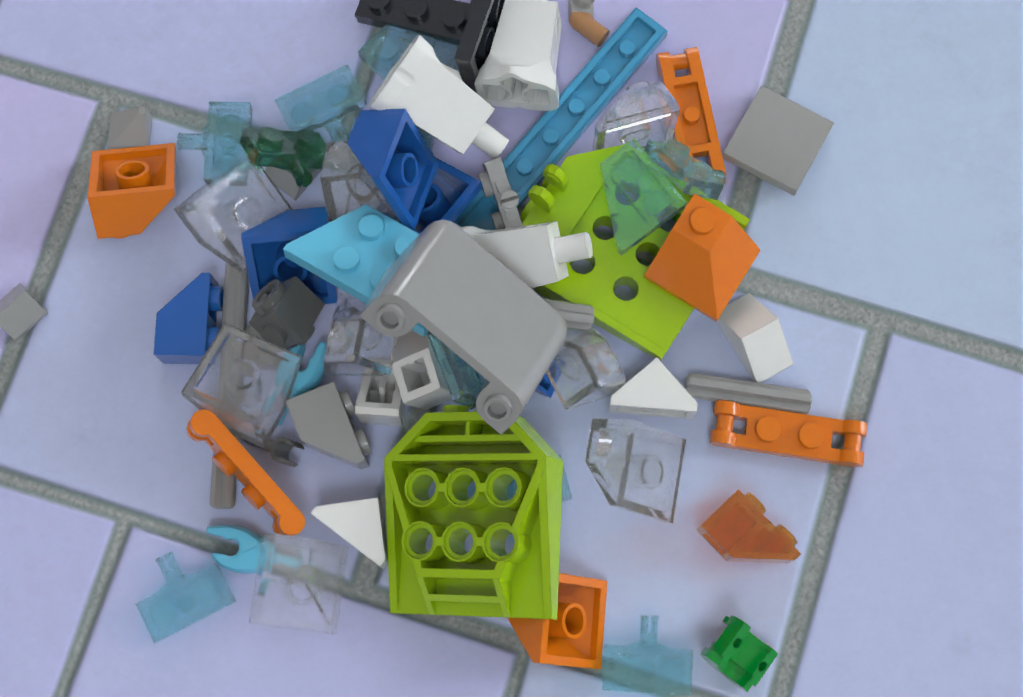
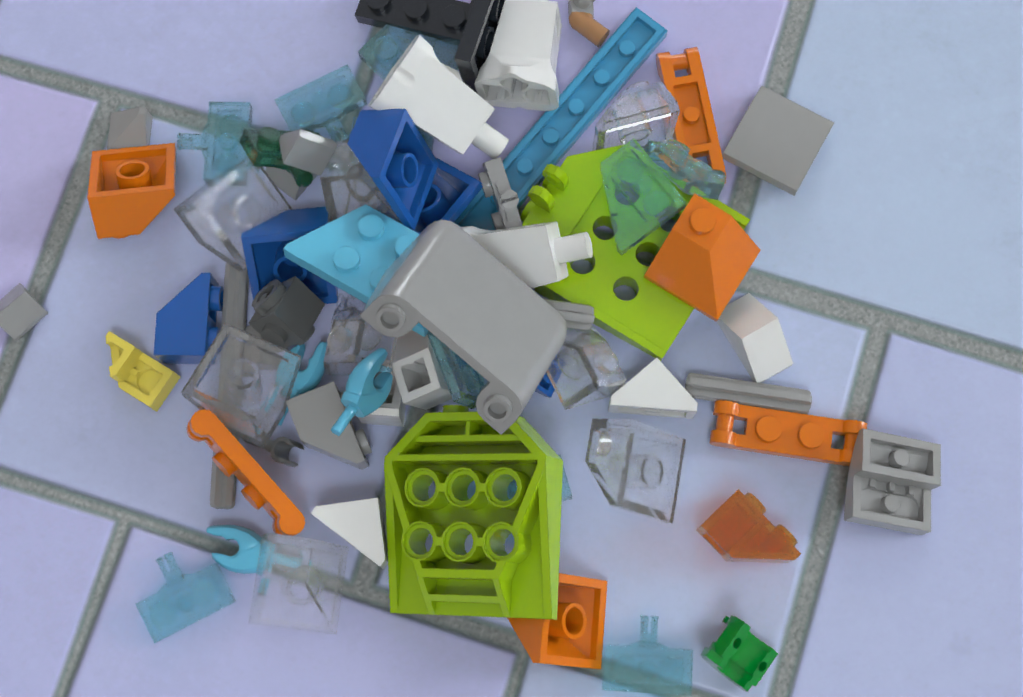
none -> light yellow slope [105,331,181,412]
none -> light grey slope [279,129,337,176]
none -> medium azure hand [331,348,393,436]
none -> light grey slope [844,429,941,535]

